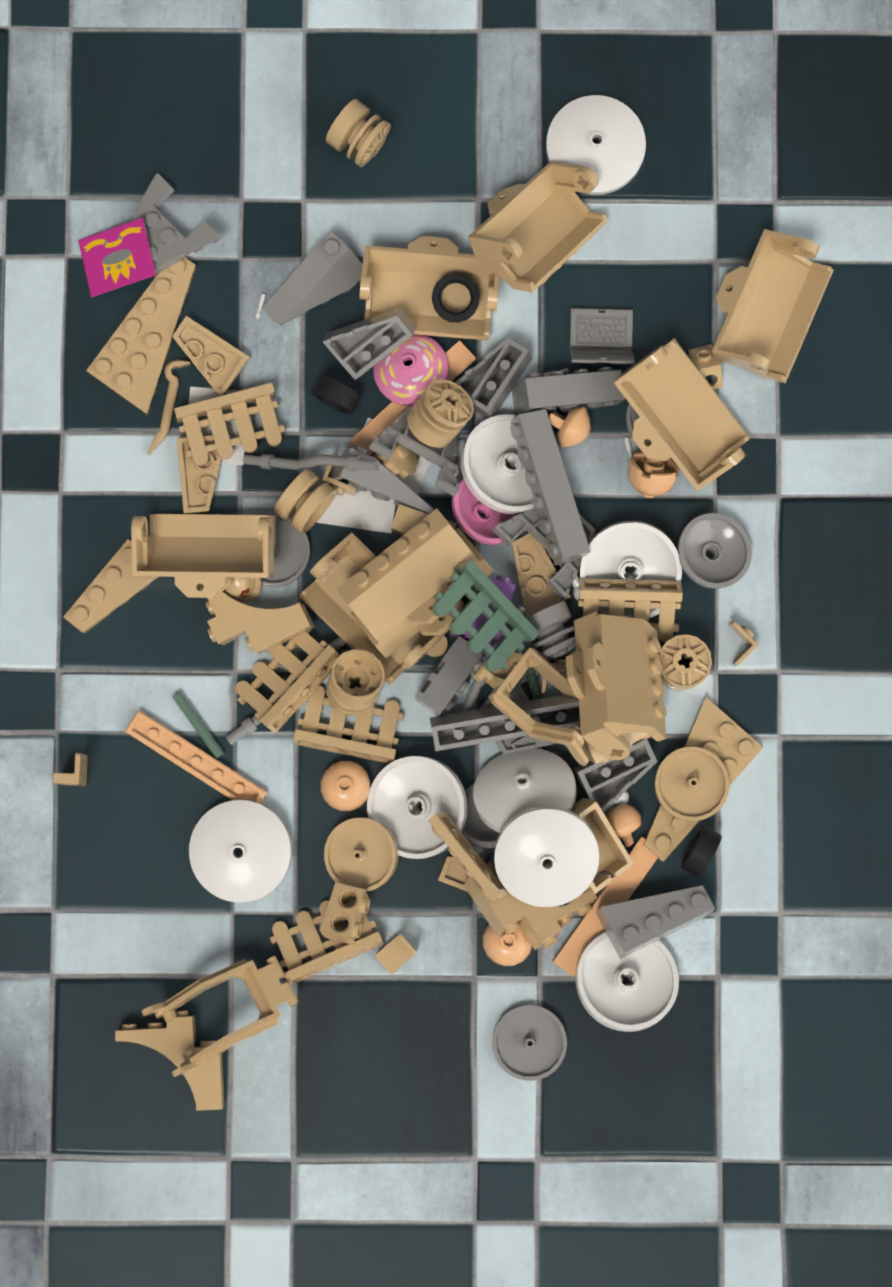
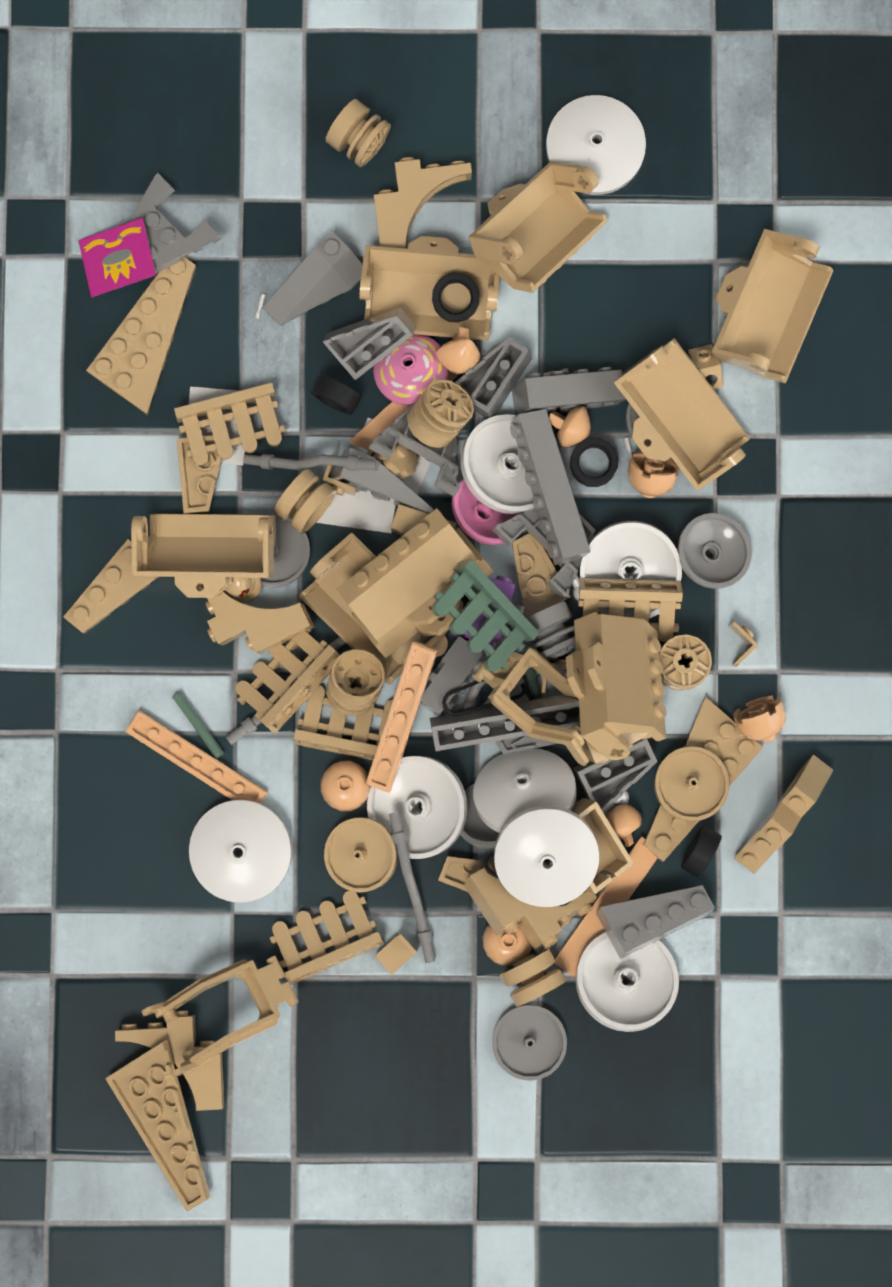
tan panel [53,753,88,786] -> none
tan piece [147,359,191,455] -> none
tan wing [172,316,250,396] -> none
tan brick [320,882,370,945] -> none
tan plate [428,812,508,901] -> none
light grey piece [570,308,635,364] -> none
none -> tan wing [105,1040,211,1211]
none -> light nougat tile [366,641,438,793]
none -> tan arch [374,157,472,249]
none -> light grey bar [389,812,435,963]
none -> light nougat piece [435,327,481,374]
none -> black piece [442,674,528,716]
none -> tan wheel [500,948,566,1007]
none -> black tyre [570,438,618,487]
none -> light nougat cylinder [733,695,786,742]
none -> tan arch [734,755,833,874]

